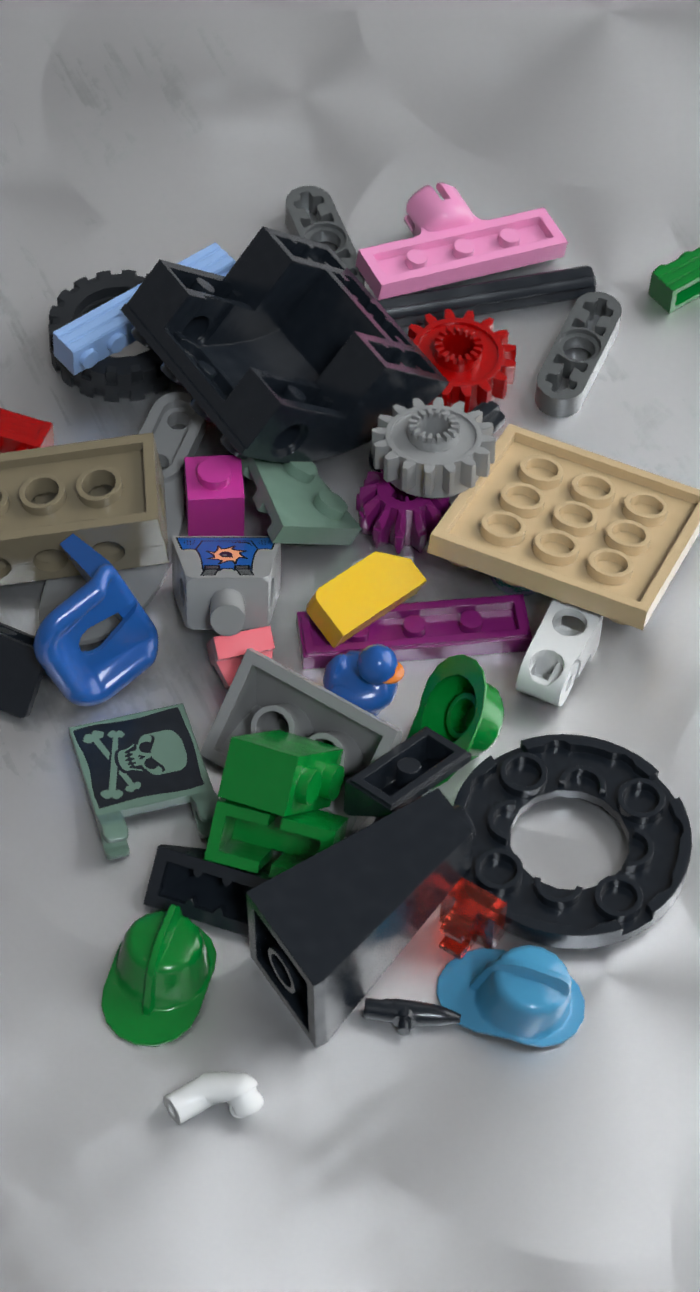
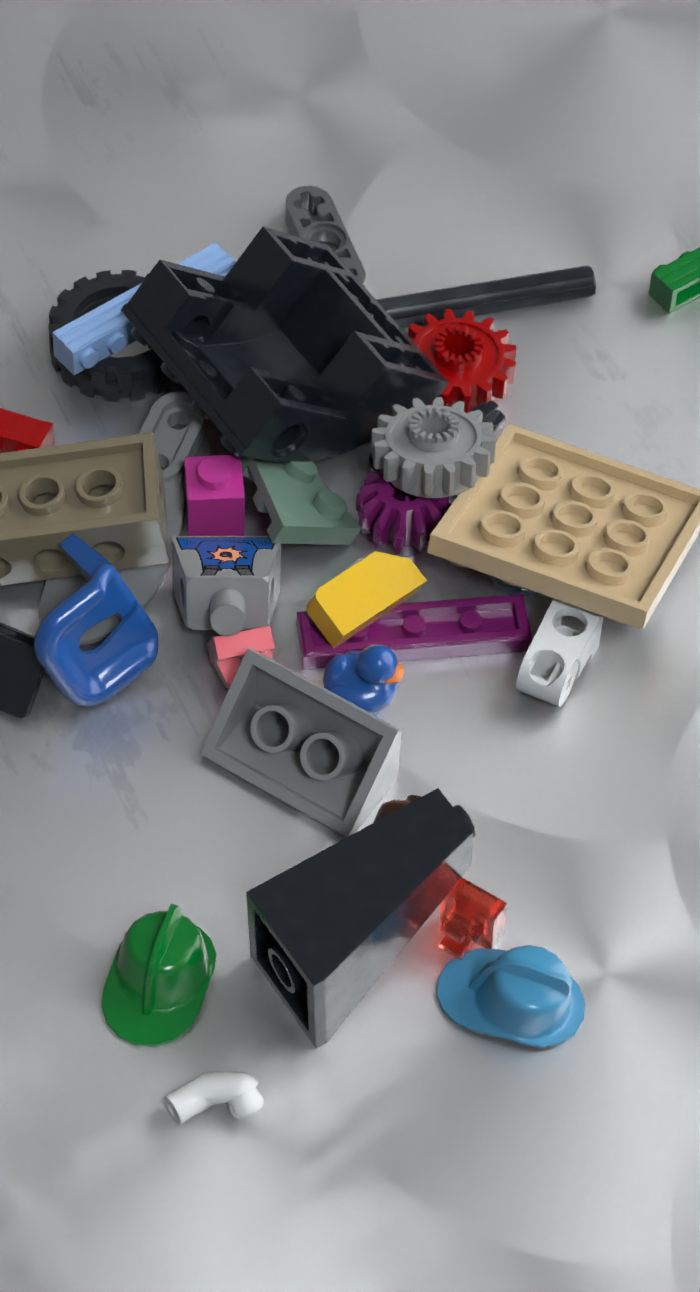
flag [69,703,219,860] -> none
black slope [143,844,272,937] -> none
green piece [204,798,349,878] -> none
green brick [218,730,345,817] -> none
black slope [344,726,472,817] -> none
bright pink plate [356,182,568,301] -> none
black helmet [364,998,461,1035] -> none
green piece [406,654,504,789] -> none
black plate [453,734,692,949] -> none
dark grey beam [535,292,622,418] -> none

